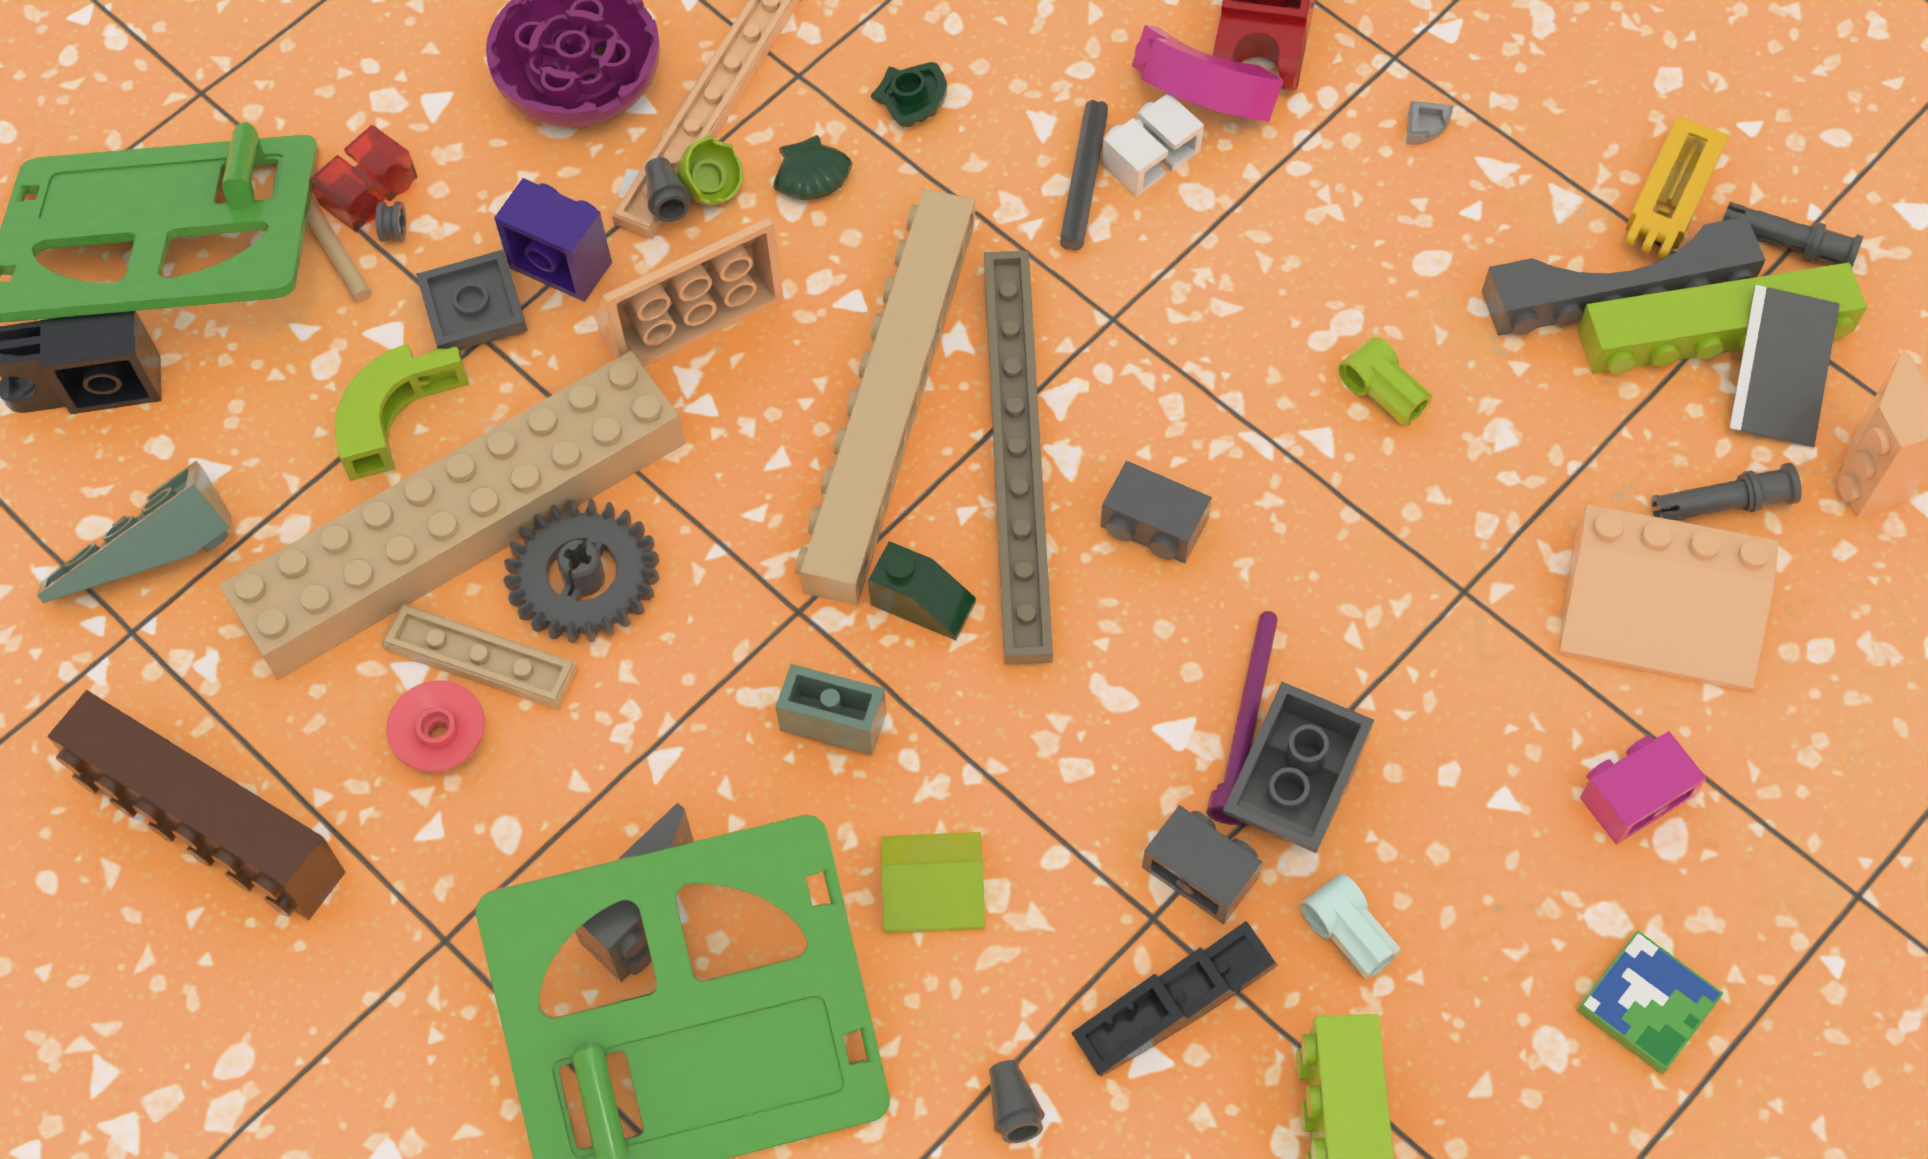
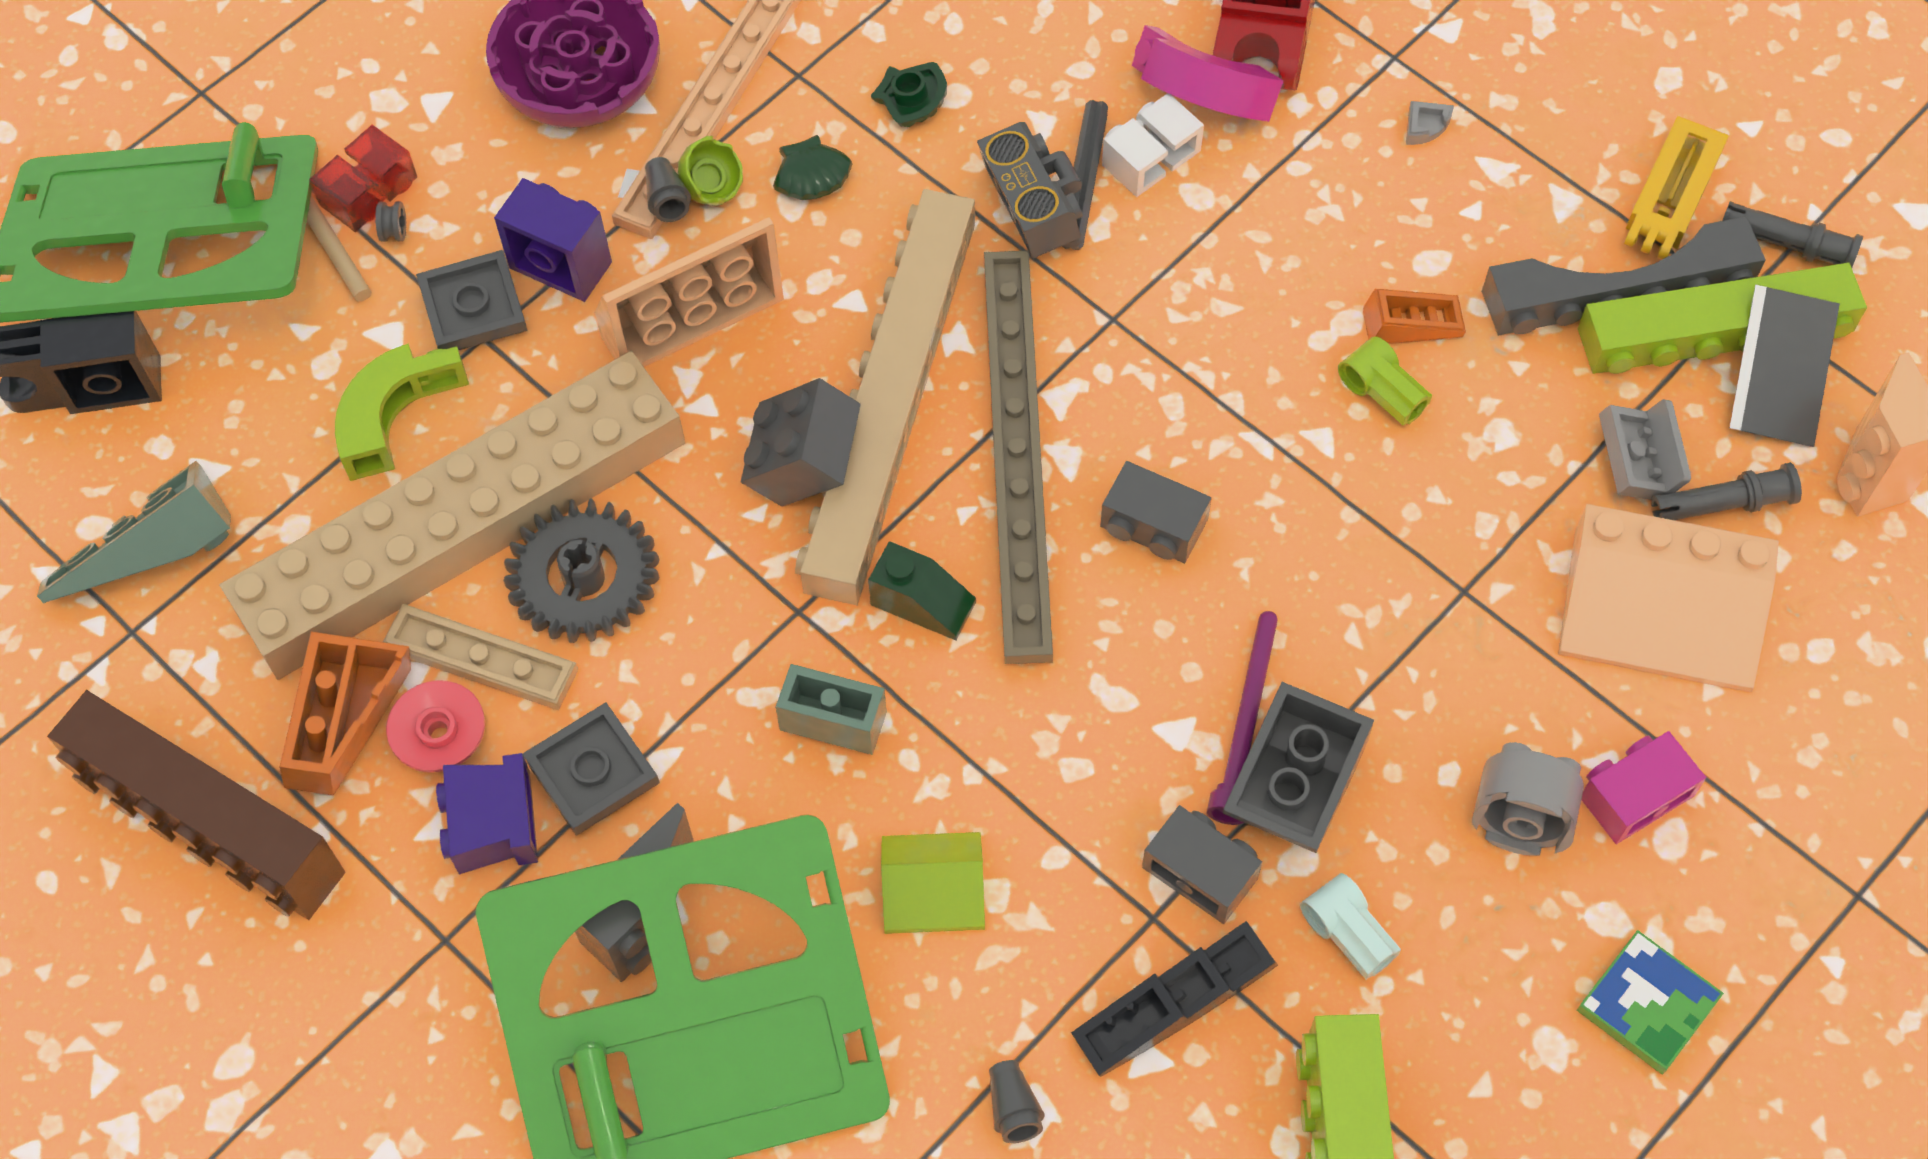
none -> orange wedge [279,631,411,795]
none -> dark purple hips [436,753,538,875]
none -> dark grey plate [523,702,660,836]
none -> dark grey brick [740,378,861,507]
none -> dark grey piece [977,122,1083,259]
none -> orange slope [1363,288,1466,343]
none -> light grey brick [1472,742,1584,856]
none -> light grey bracket [1599,399,1691,500]

